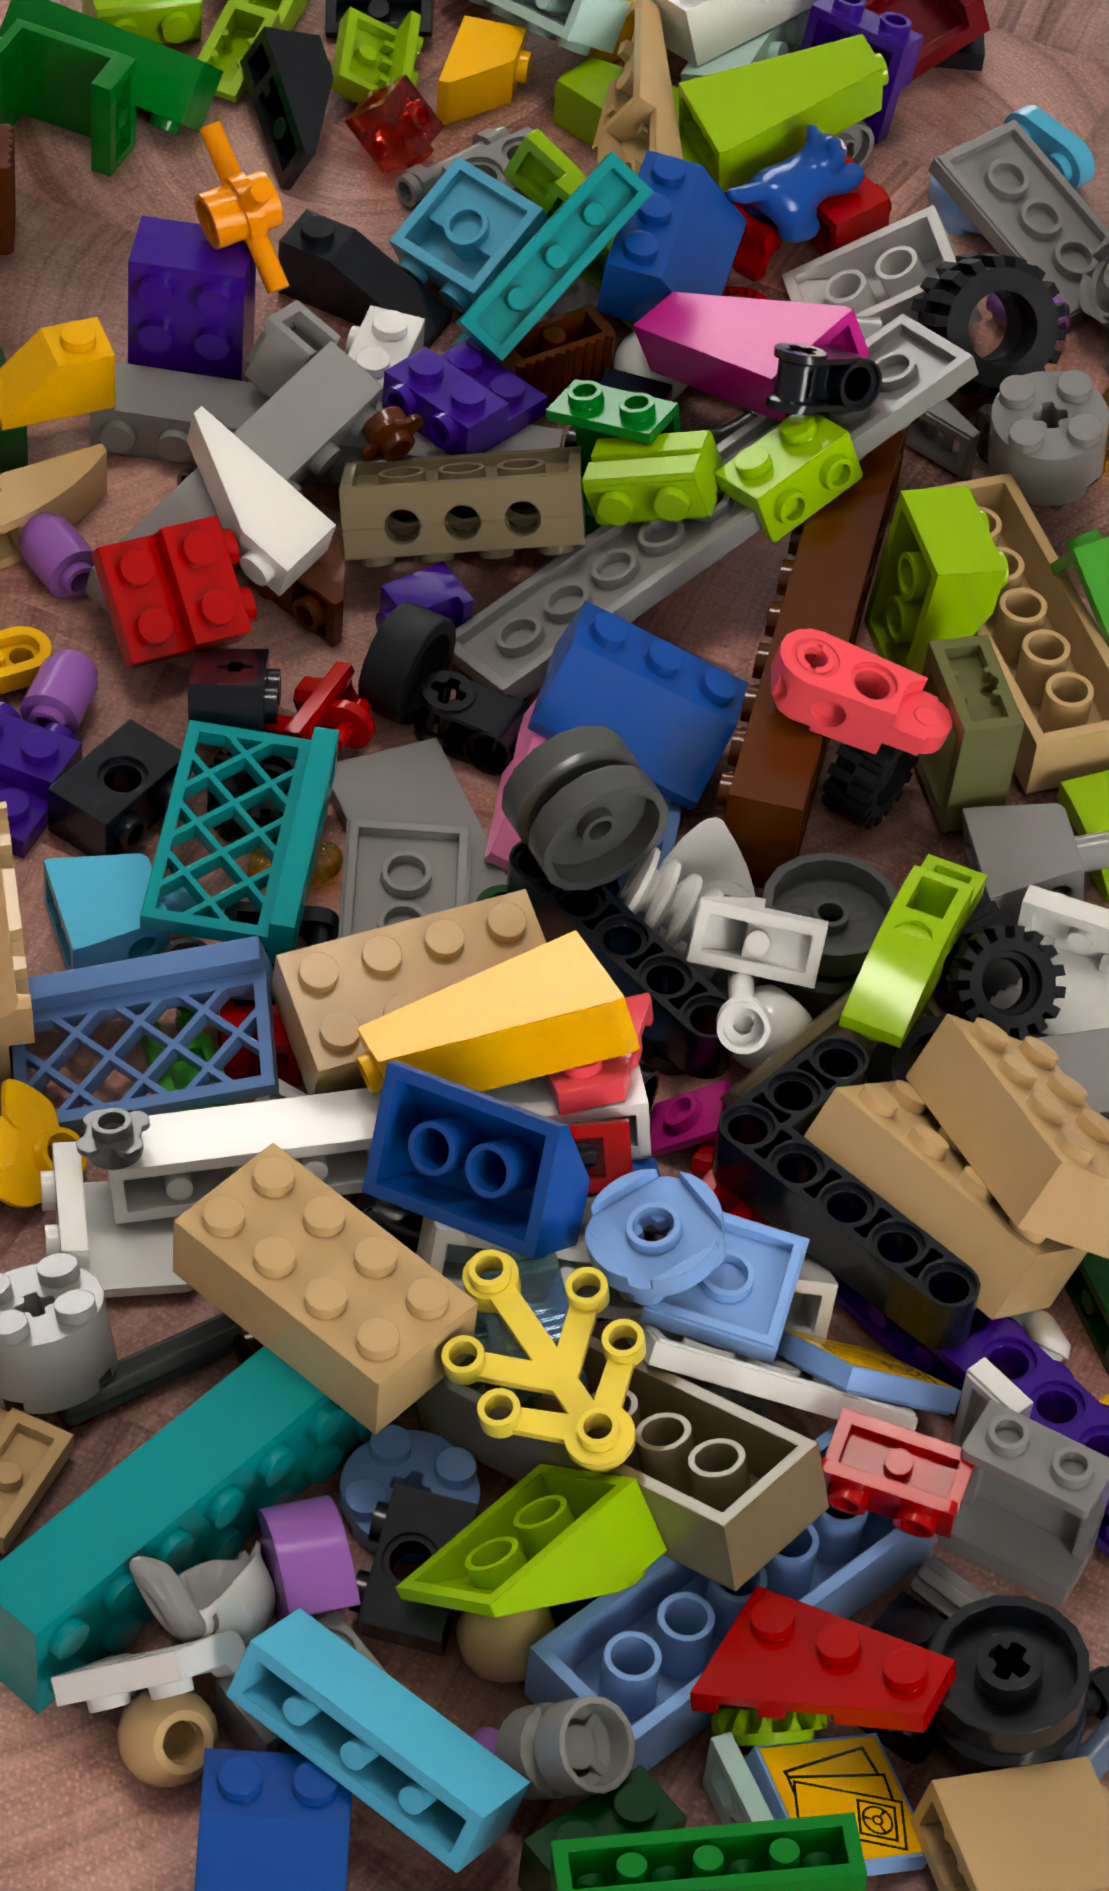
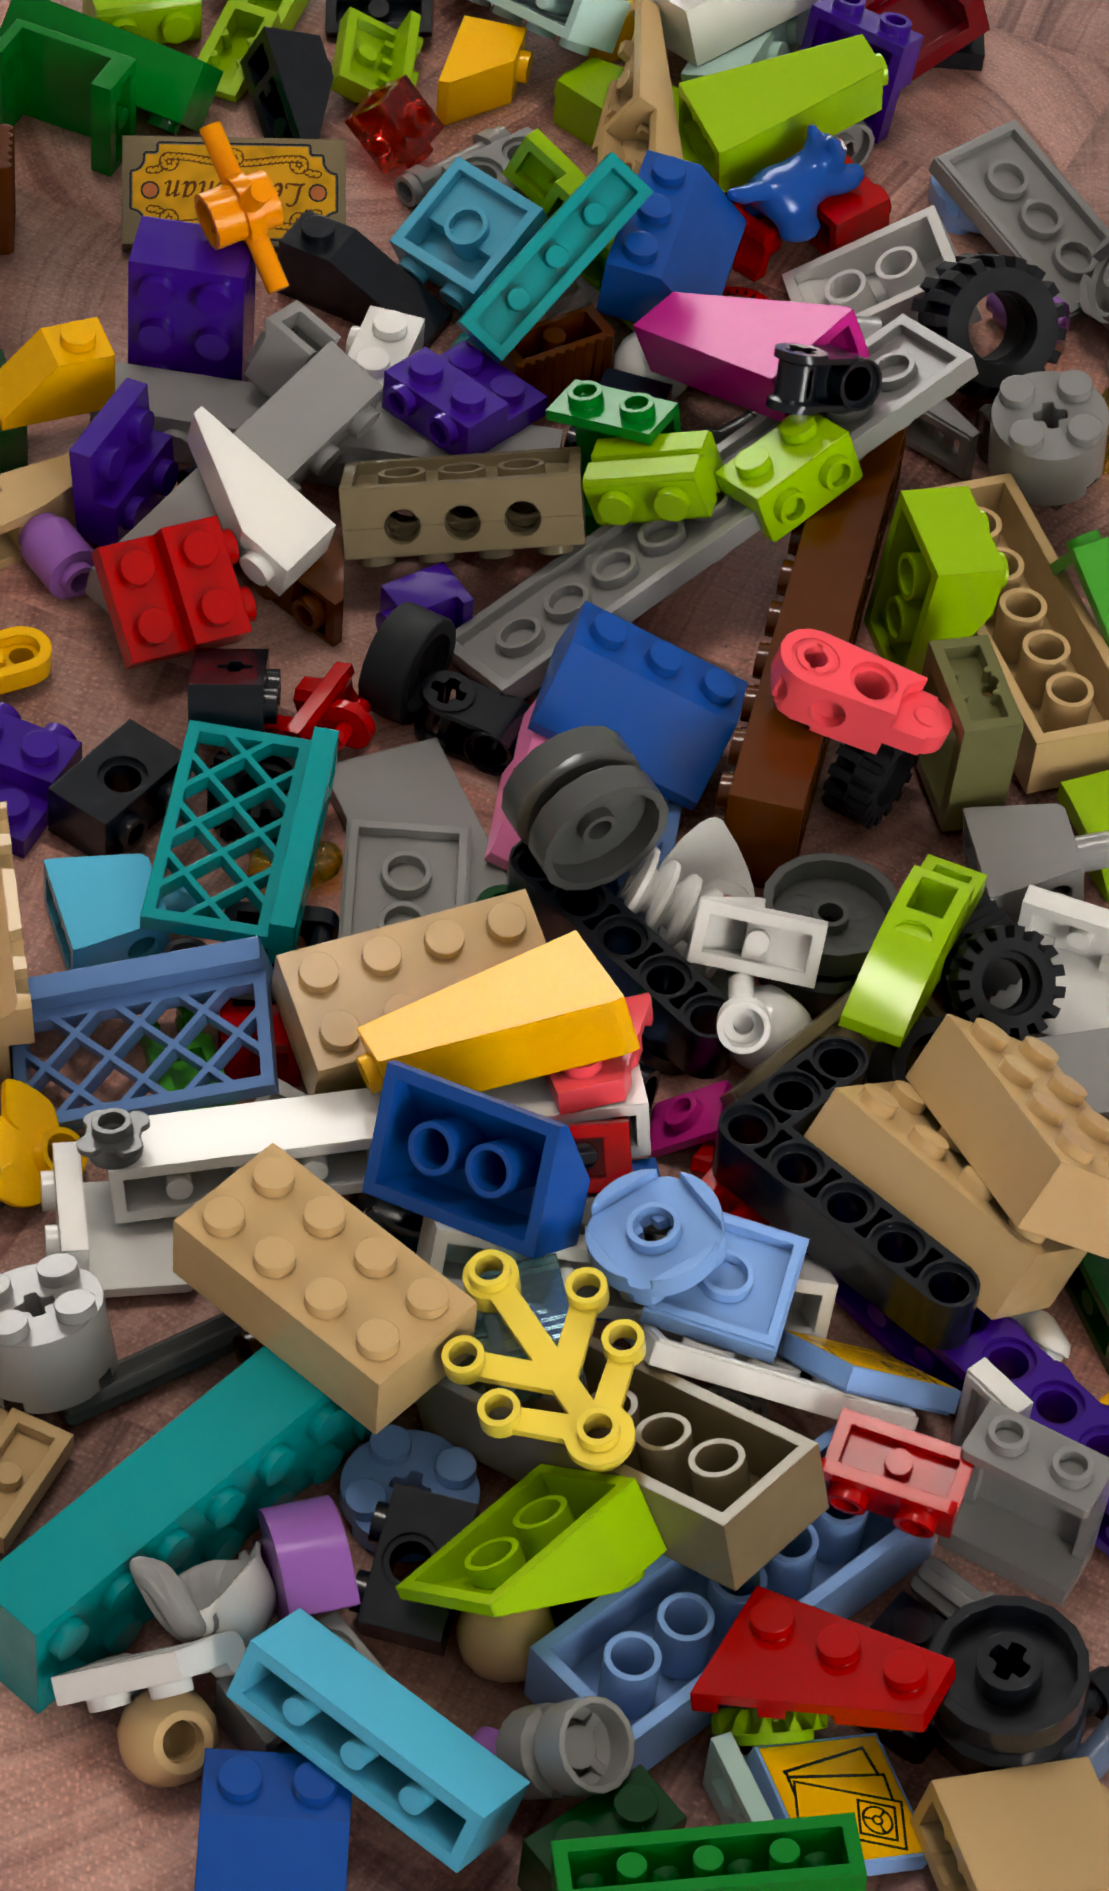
medium lavender brick [20,649,98,735] -> none
reddish brown plate [361,406,424,461] -> none
medium azure plate [1003,105,1095,190] -> none
none -> dark purple plate [69,377,179,546]
none -> tile [122,135,346,252]

